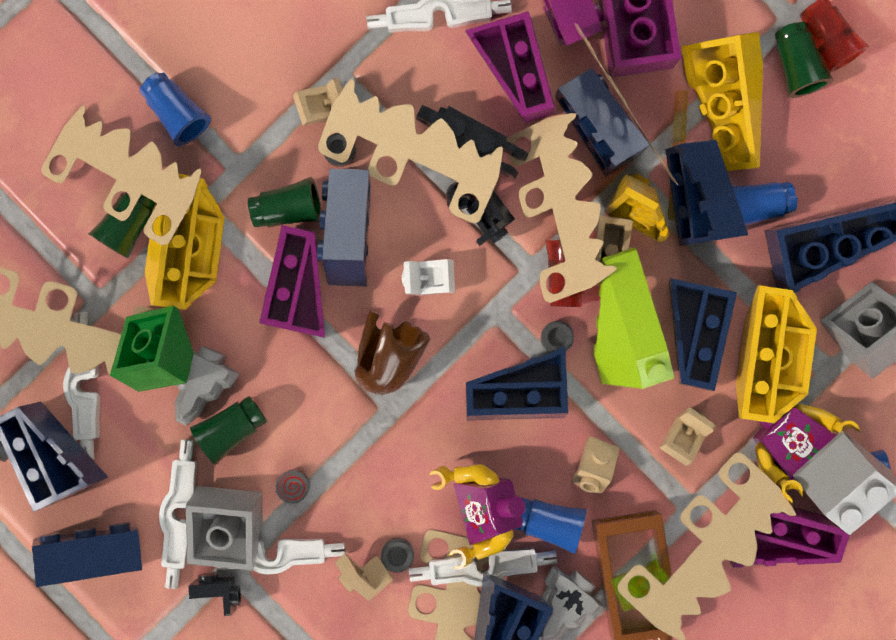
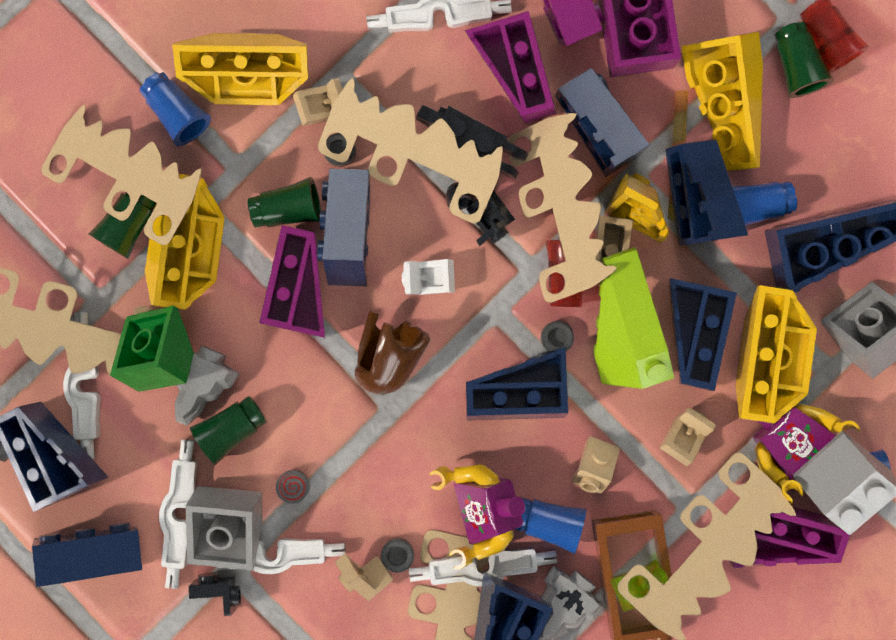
tan piece [574,23,678,185] -> none
none -> yellow wedge [172,33,309,105]

